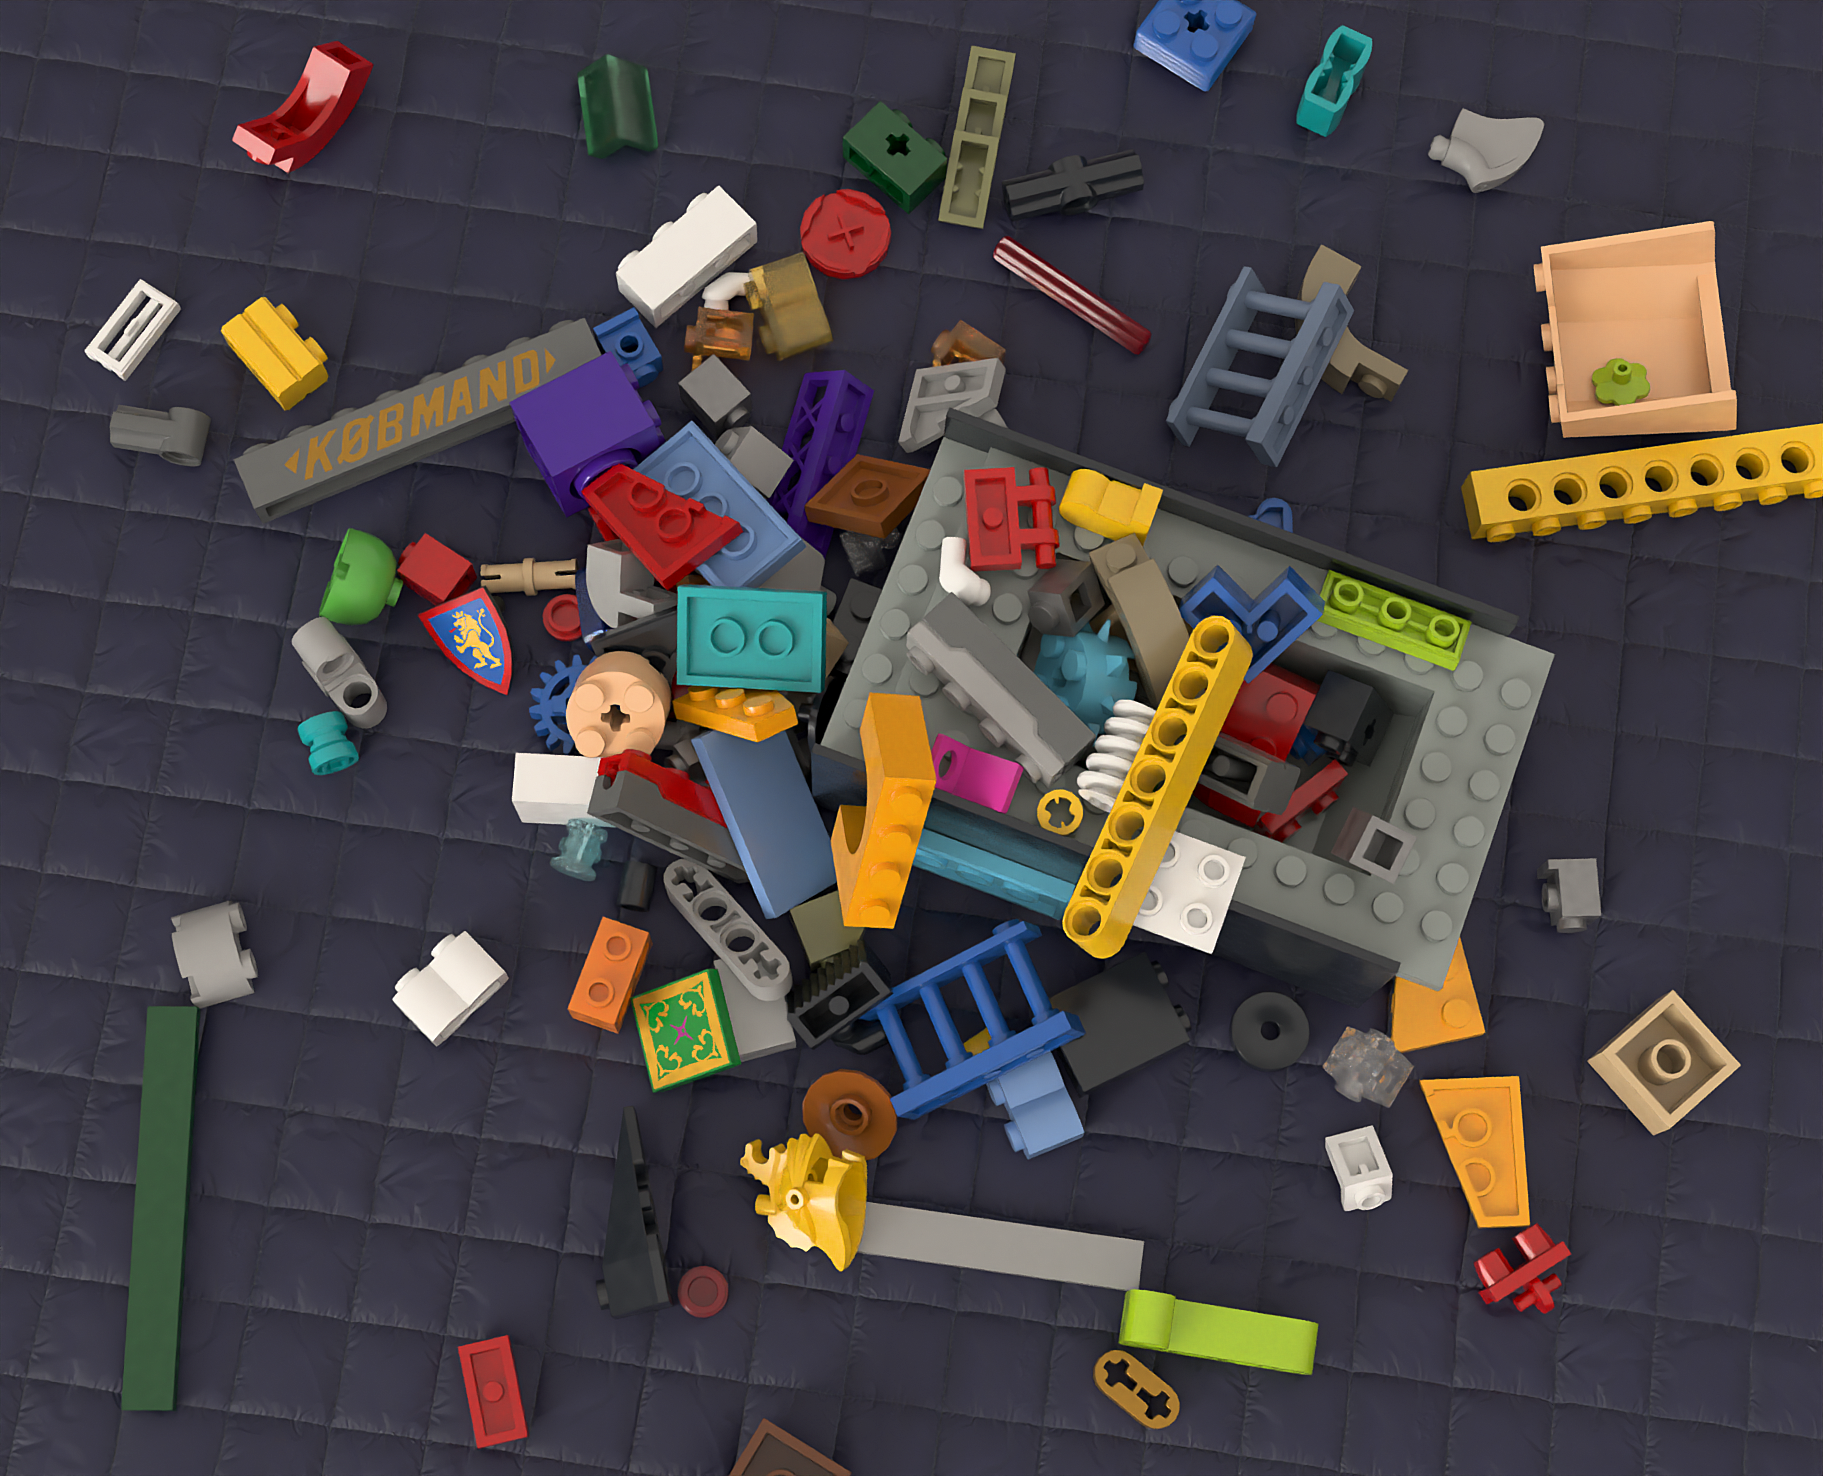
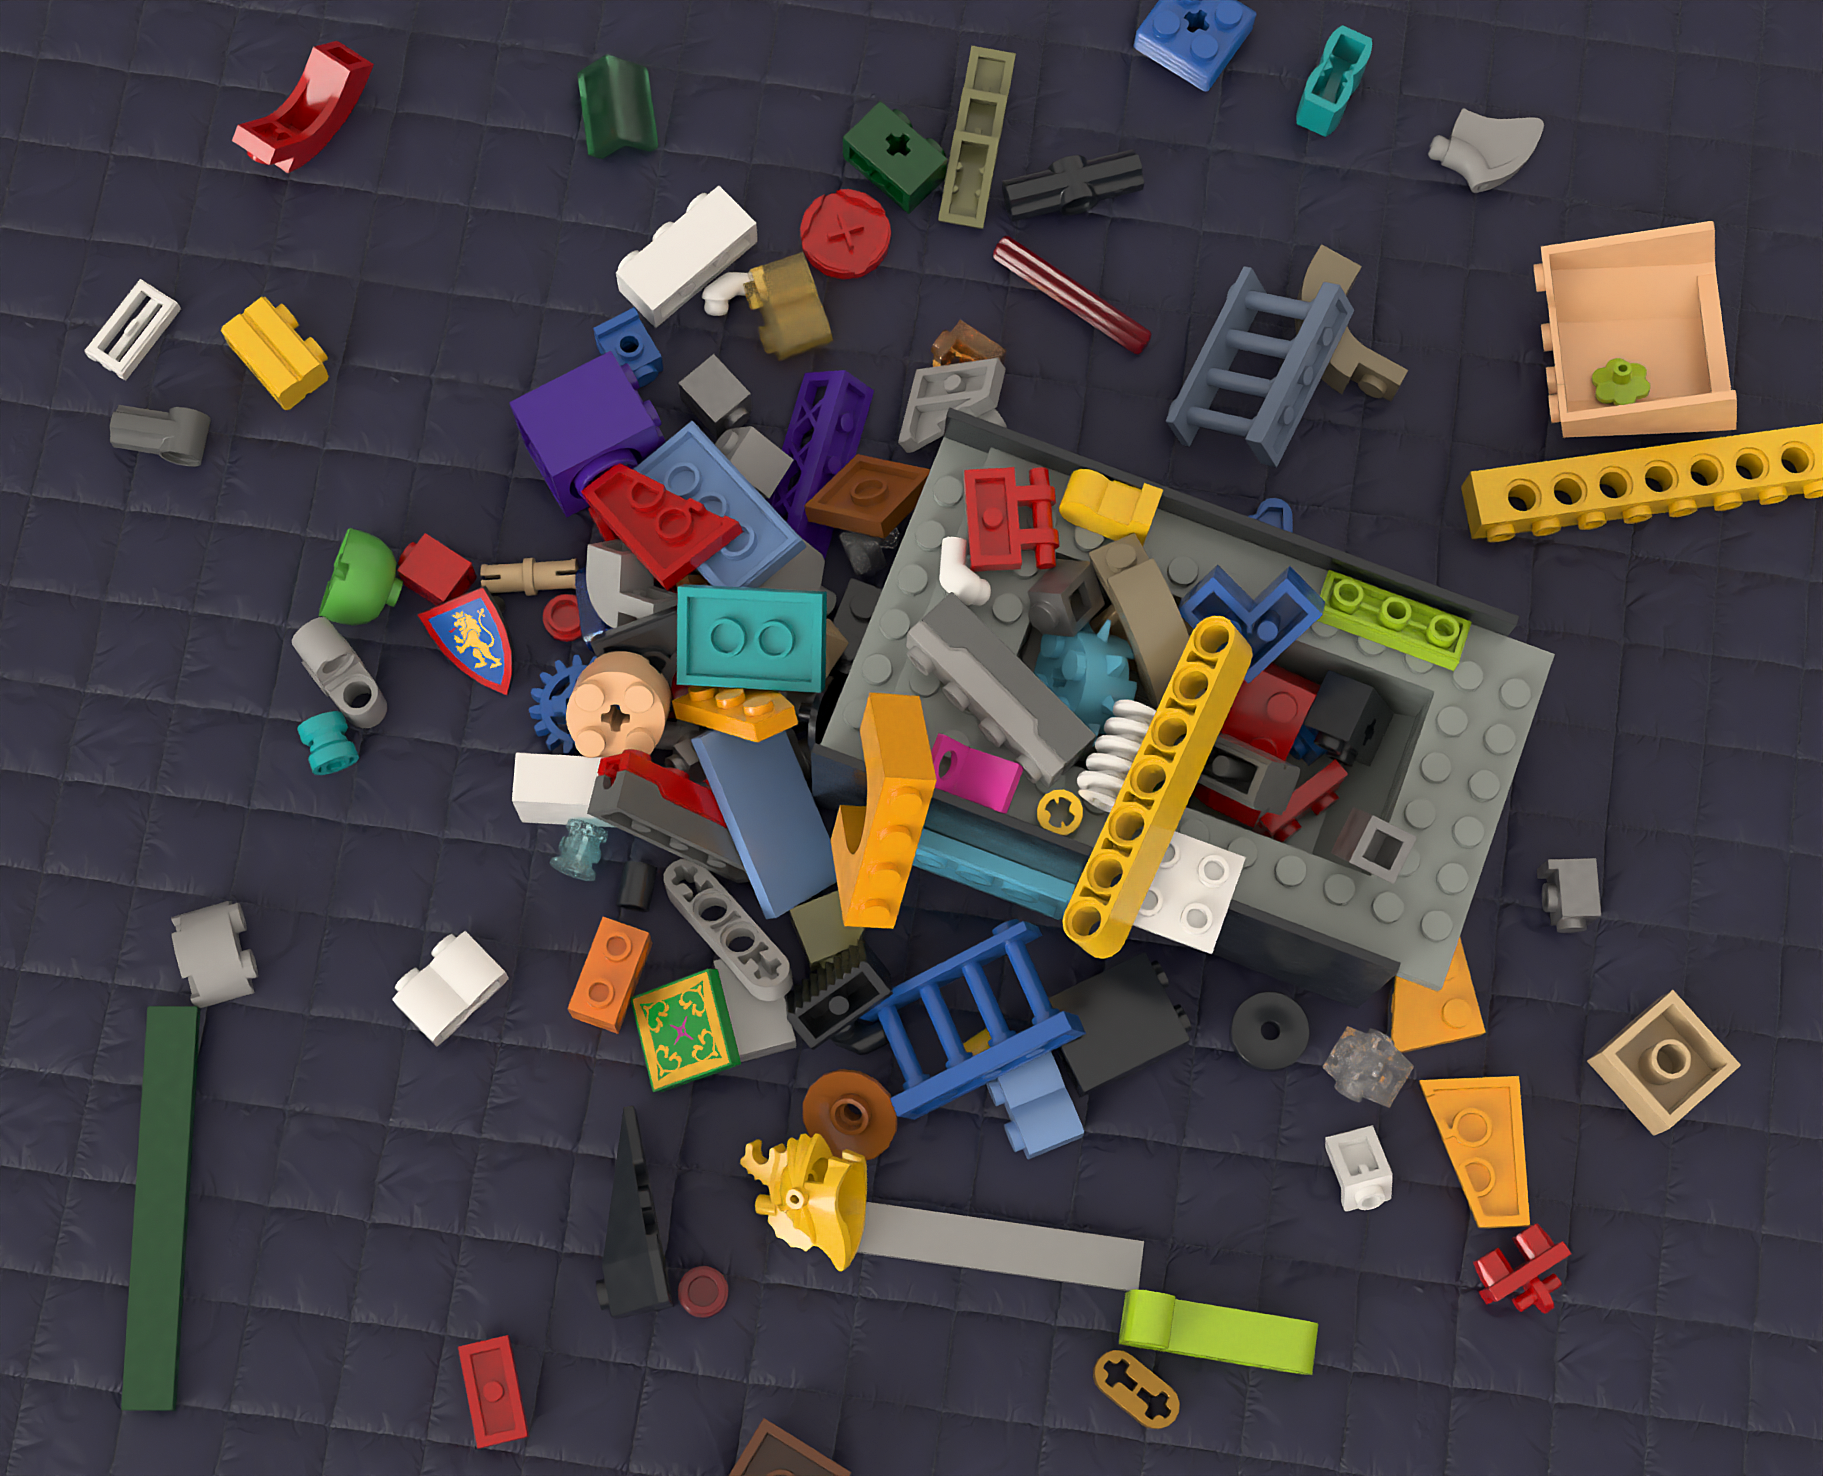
dark grey brick [233,318,601,524] -> none
clear orange bracket [684,307,754,371] -> none

